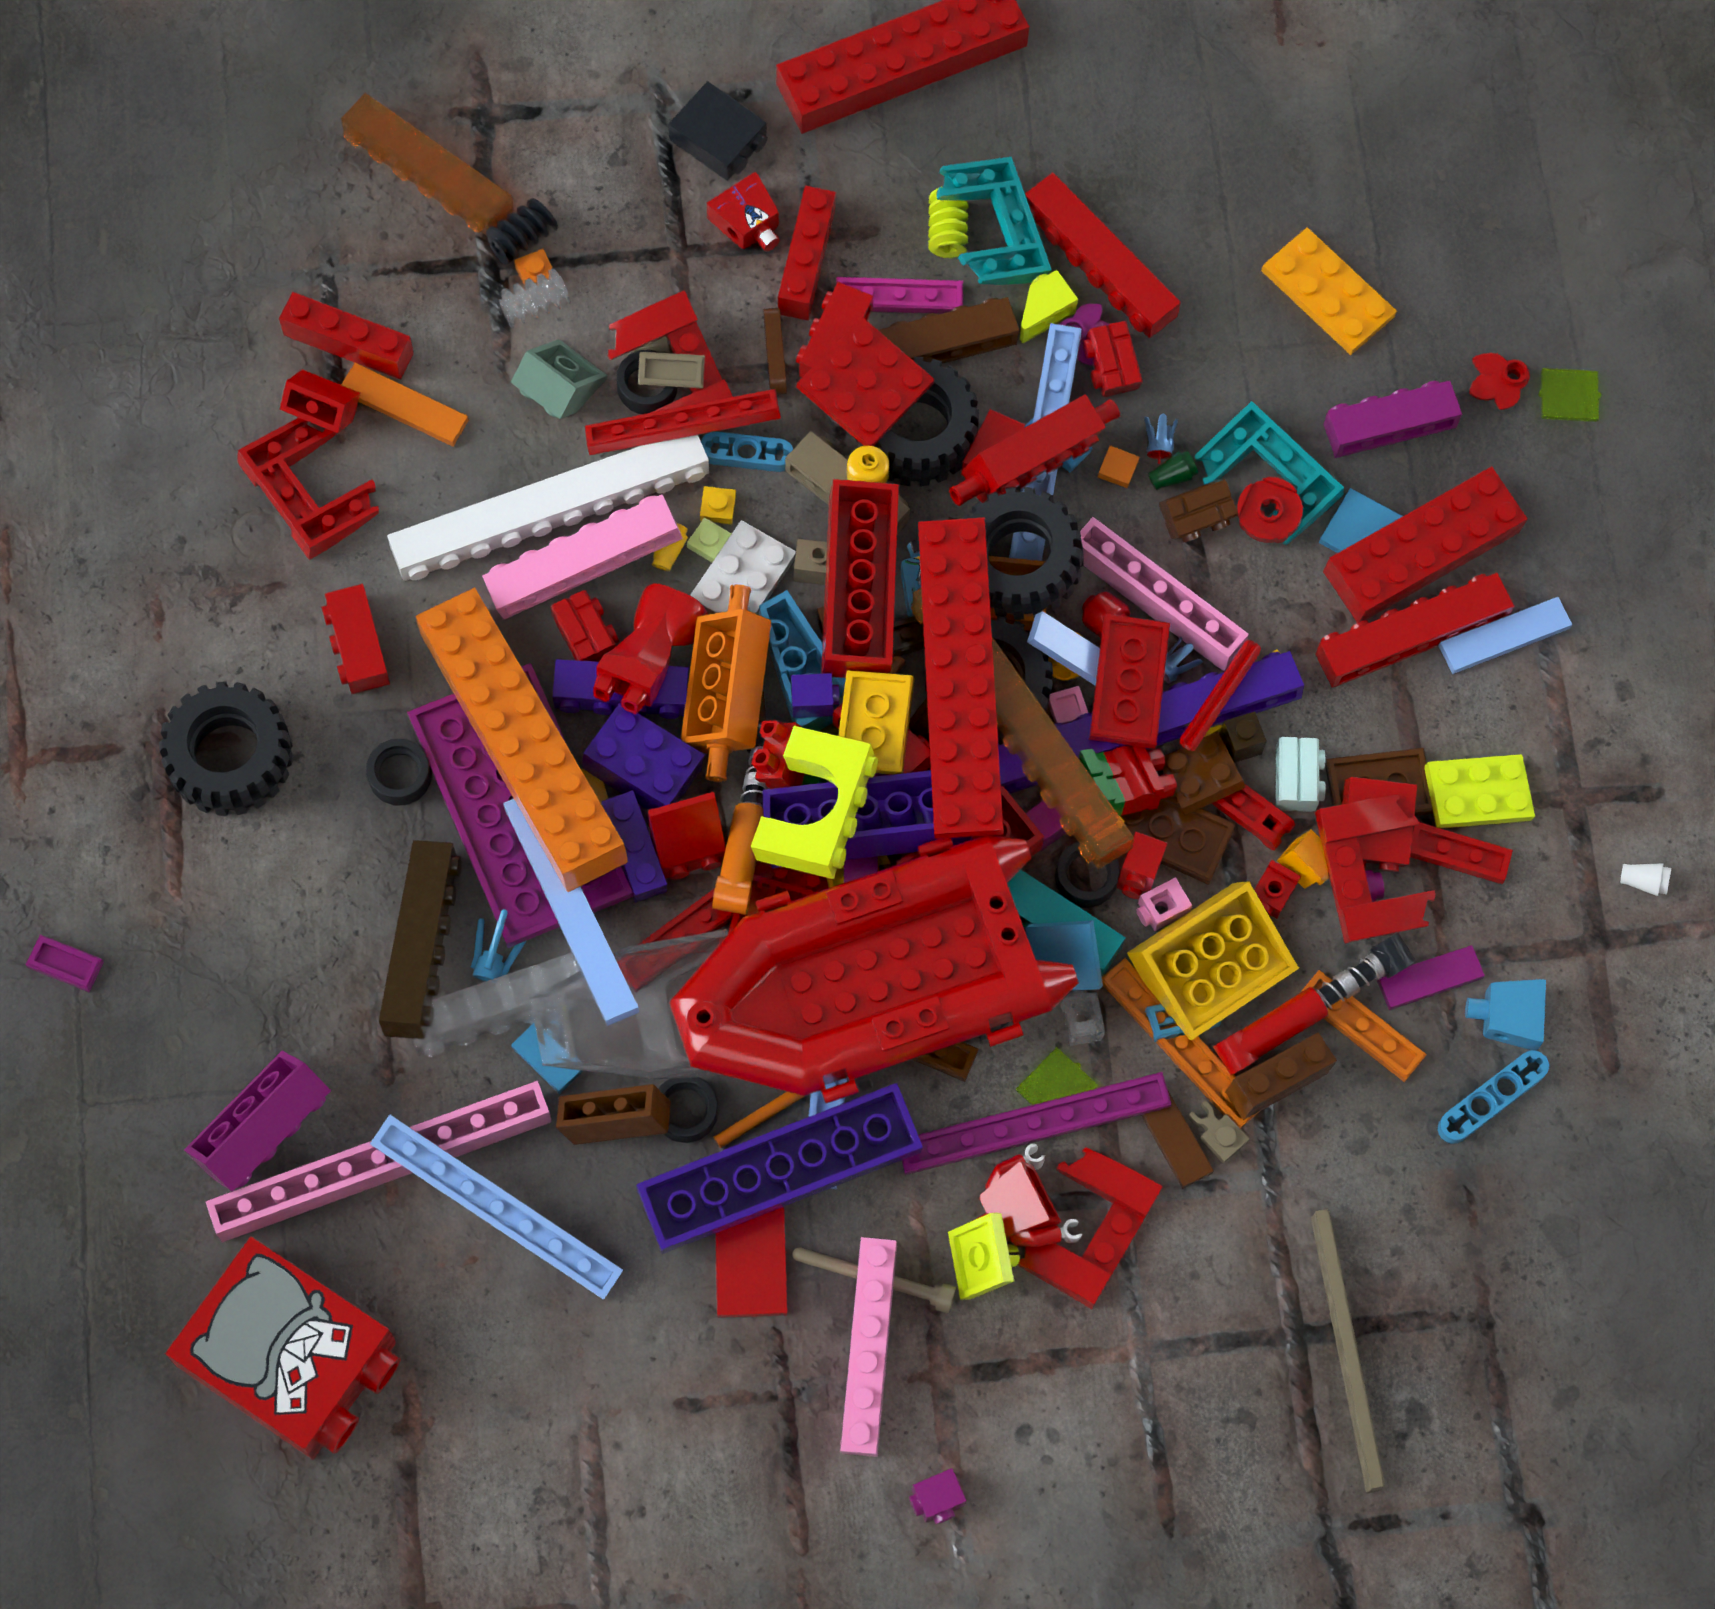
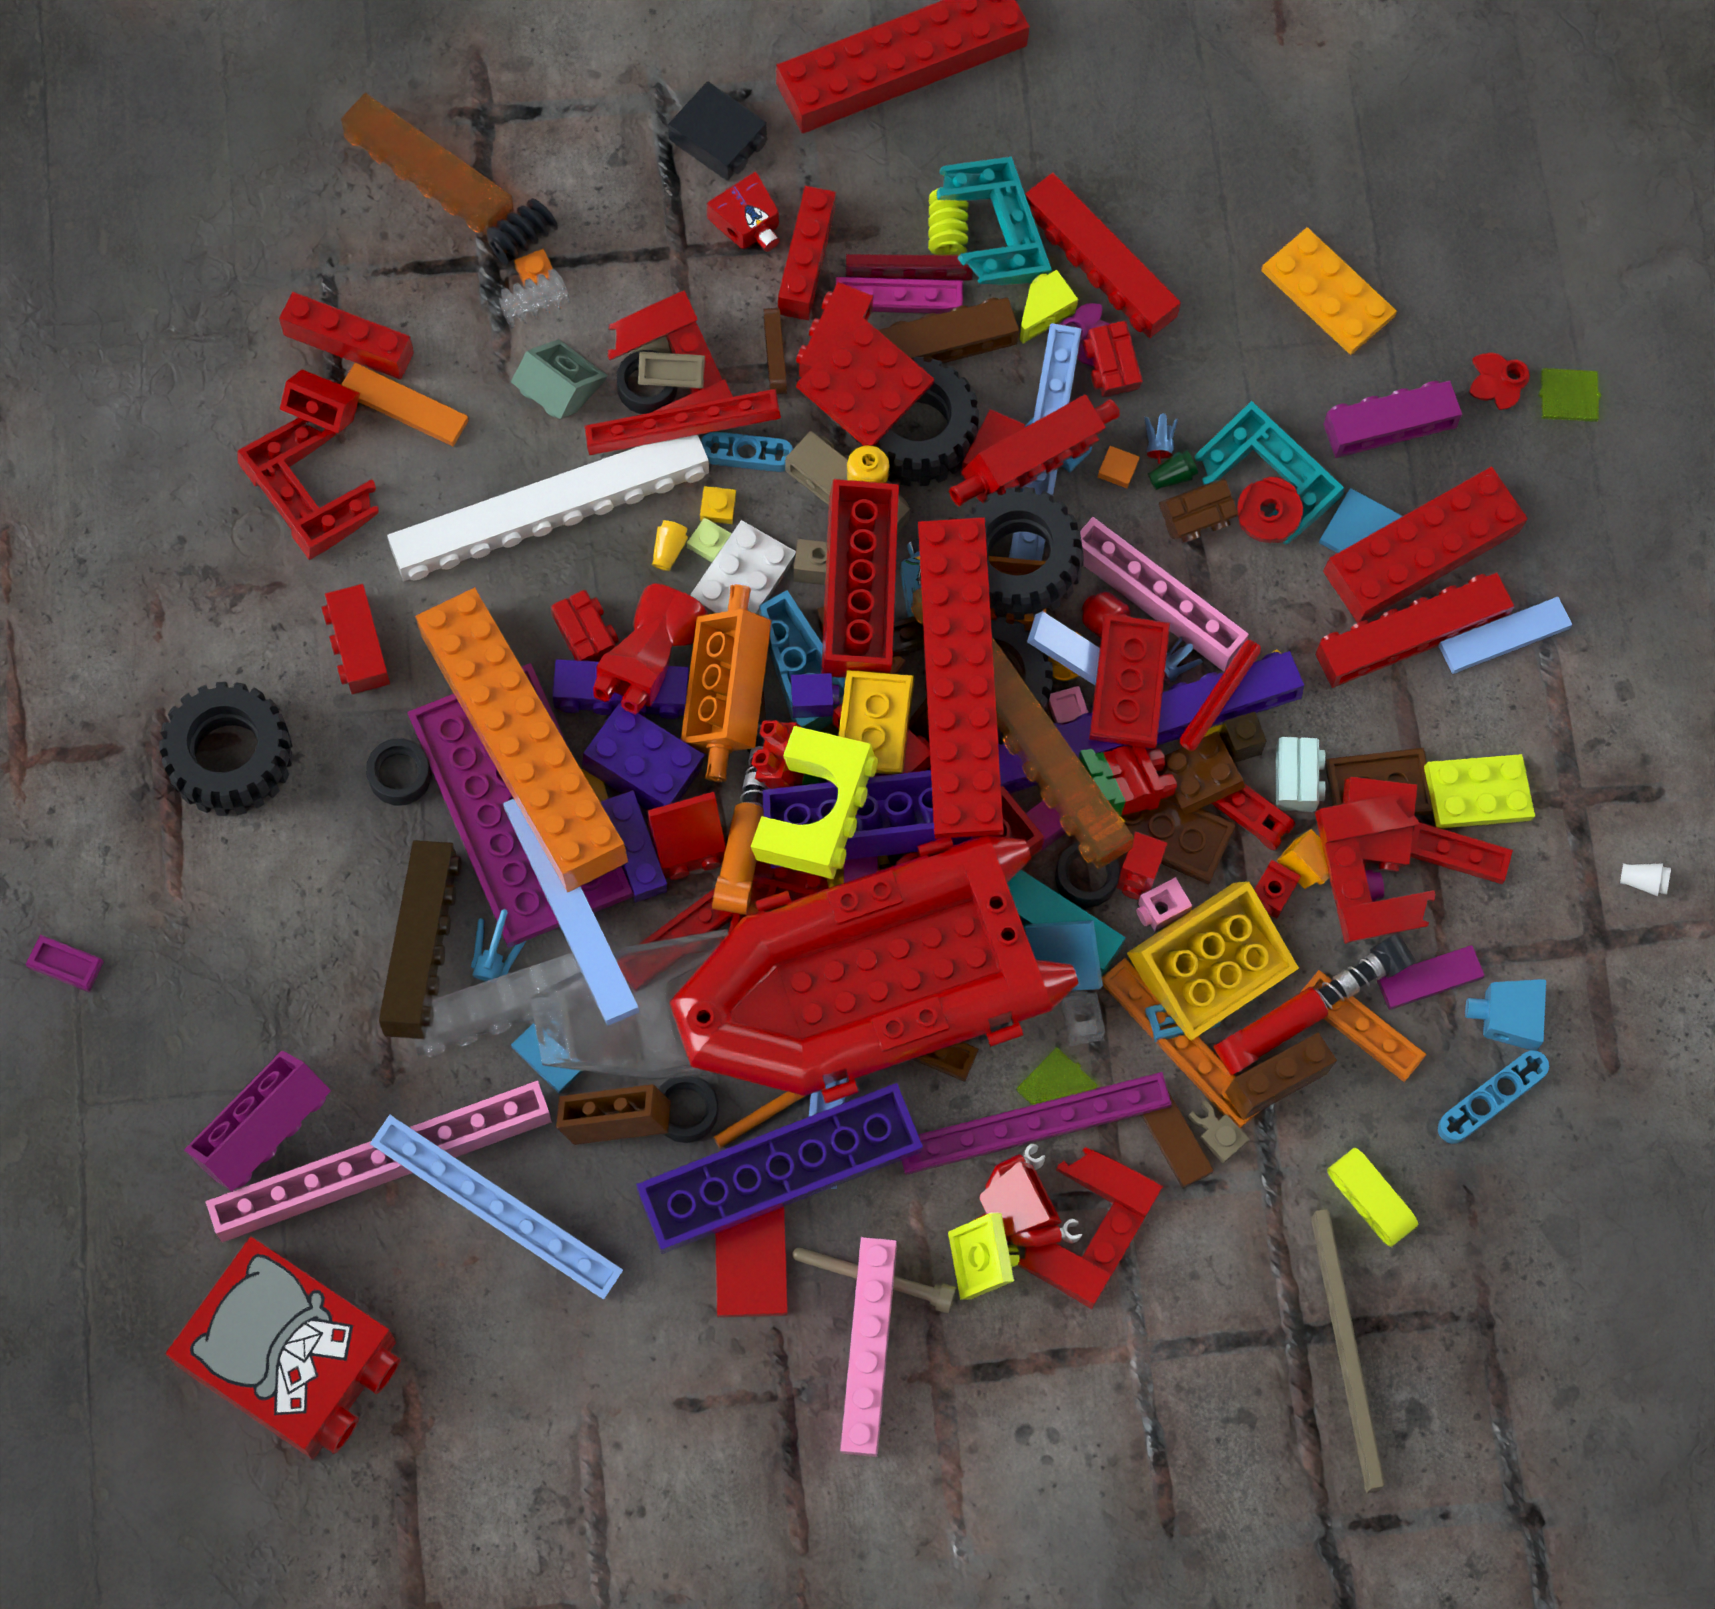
bright pink brick [483,494,683,620] -> none
magenta brick [909,1468,966,1525] -> none
none -> dark red tile [846,254,973,281]
none -> neon yellow beam [1327,1148,1419,1247]

